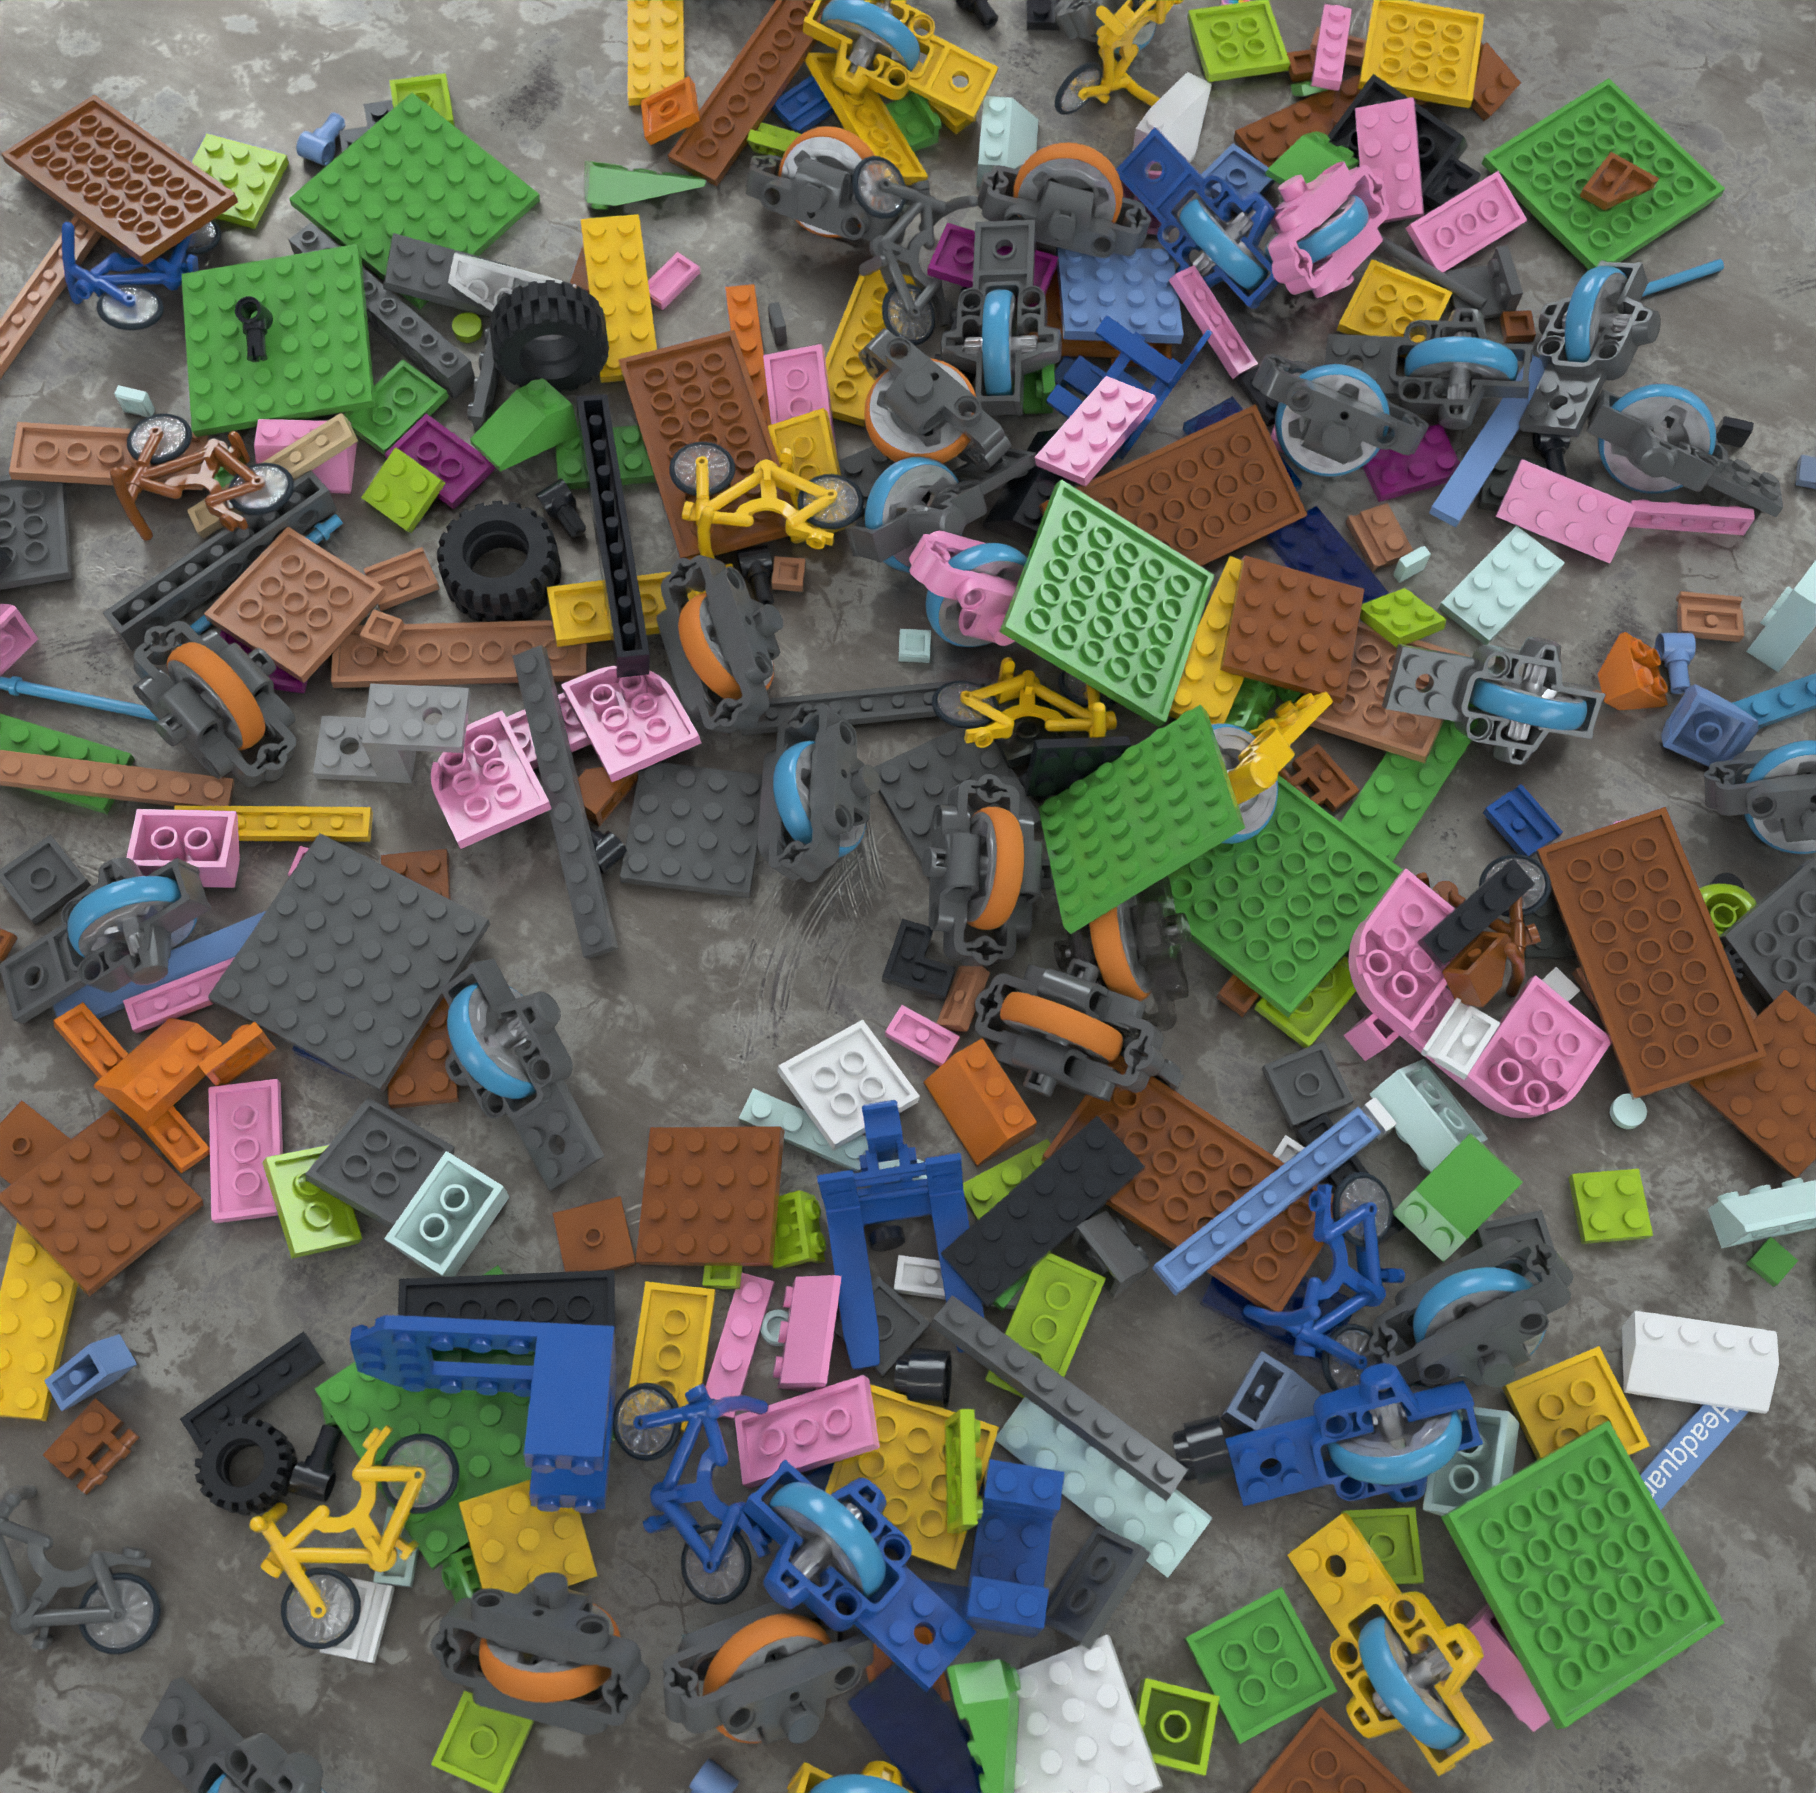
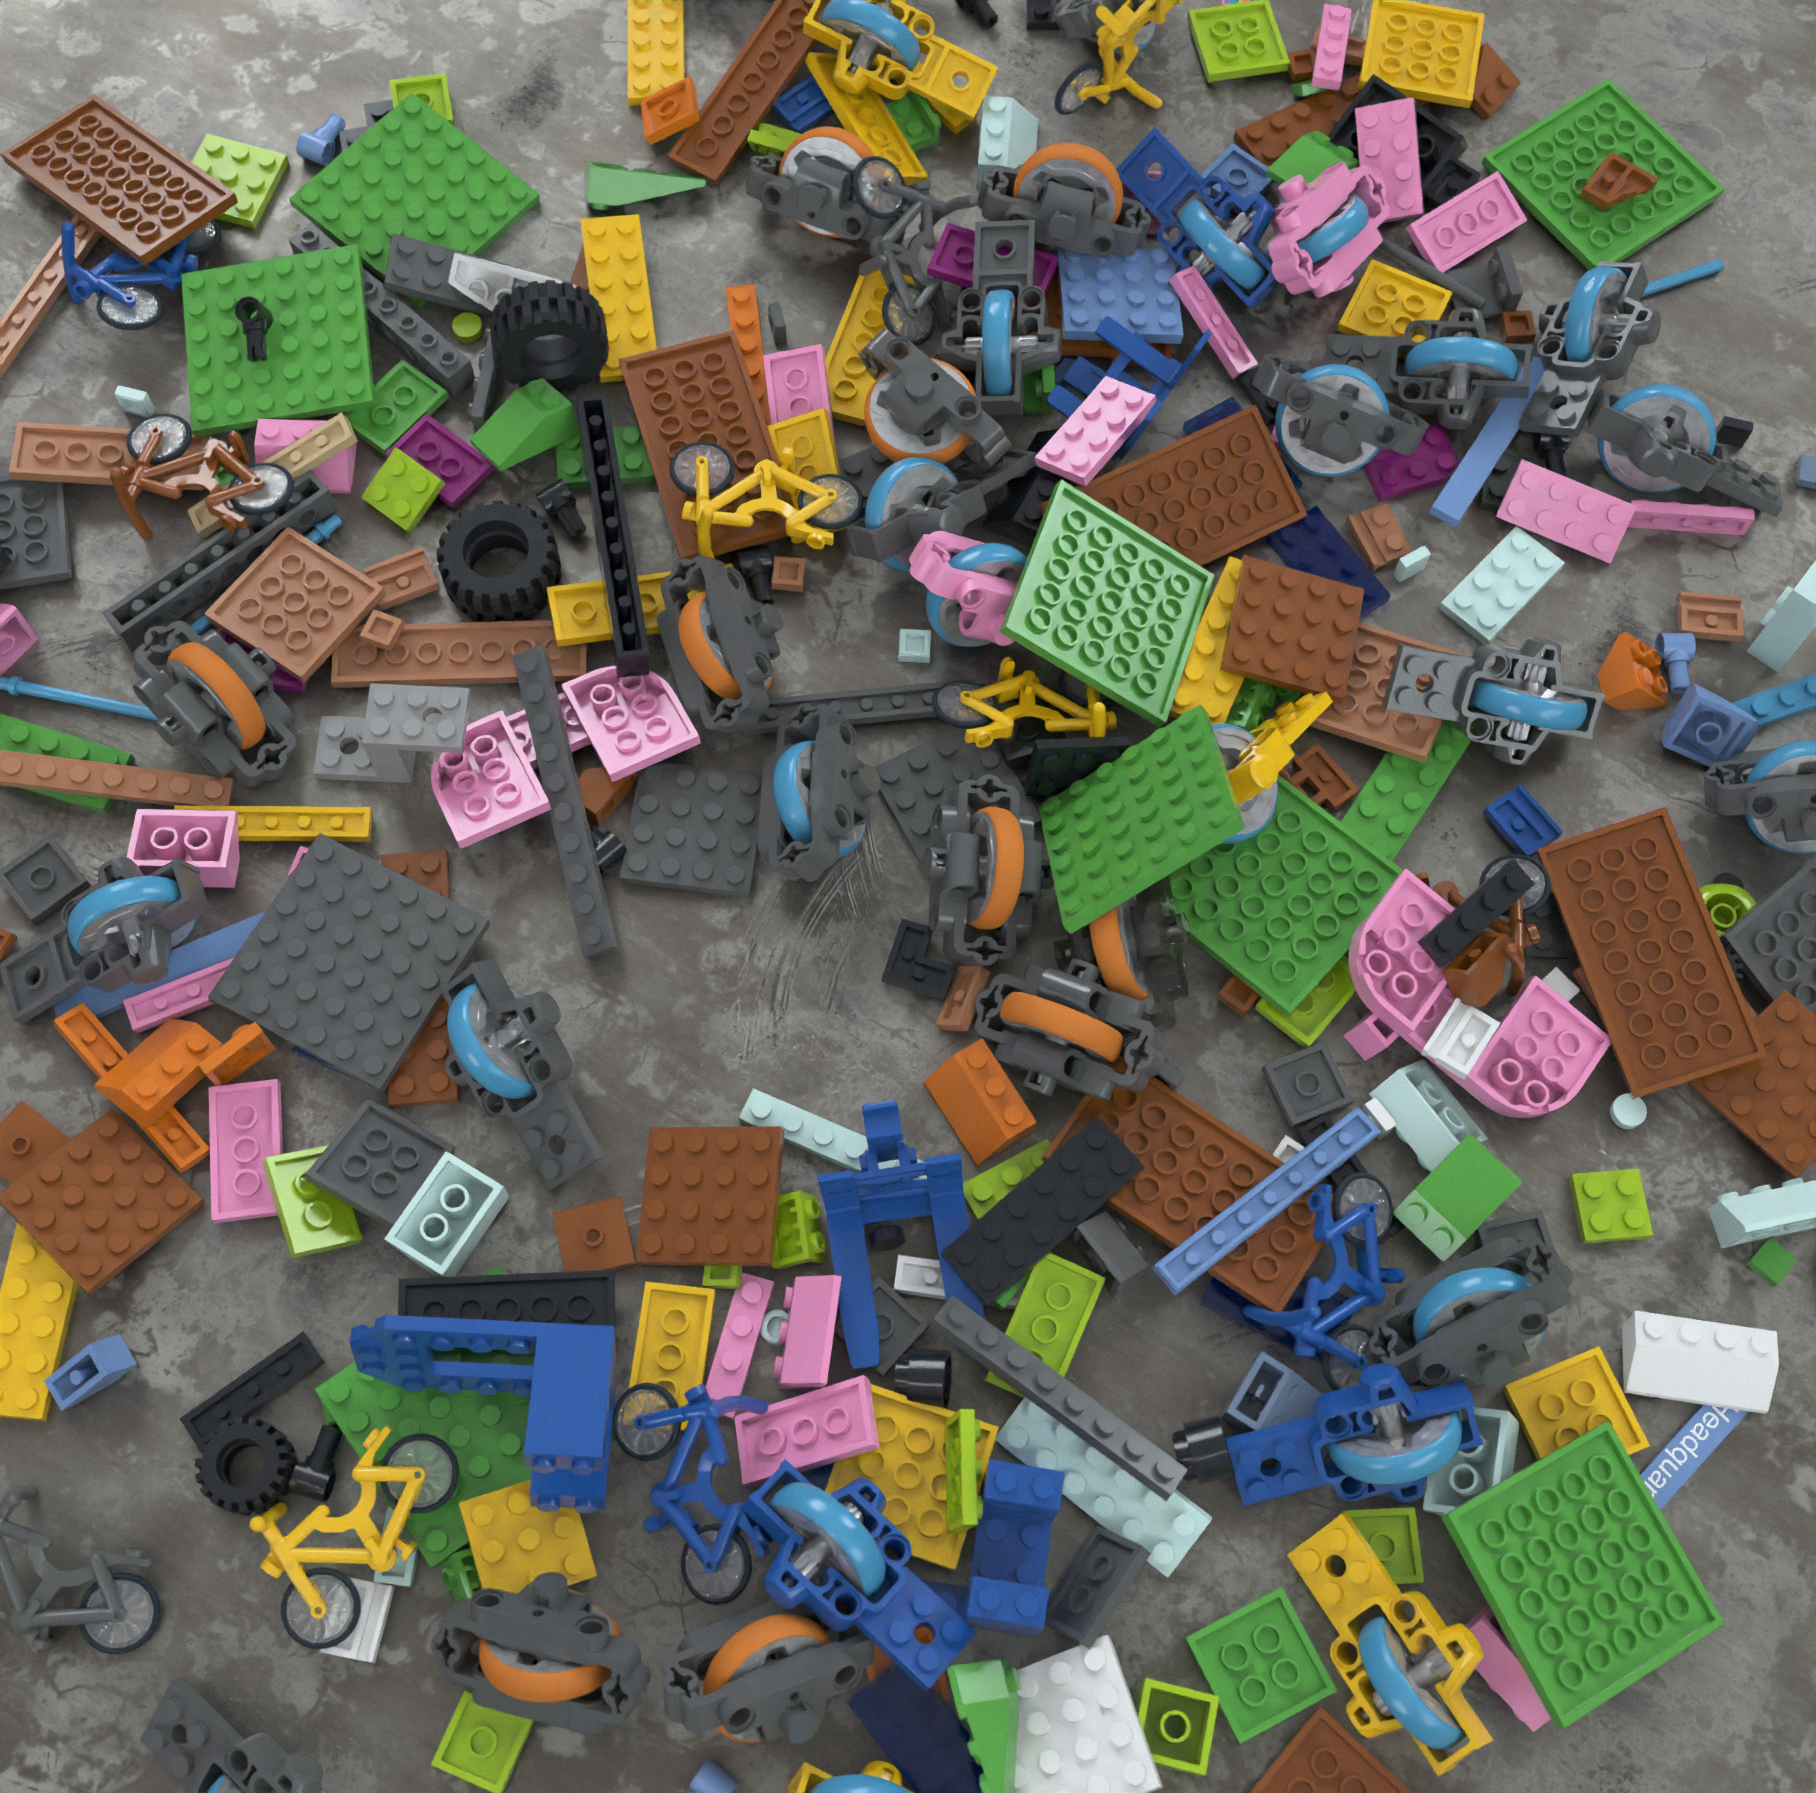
dark orange plate [43,1398,140,1495] -> none
bright pink tile [648,252,700,310] -> none
white plate [778,1020,920,1150] -> none
bright pink plate [885,1005,960,1067] -> none
white wedge [1132,72,1212,165] -> none
lime plate [1359,588,1447,648] -> none

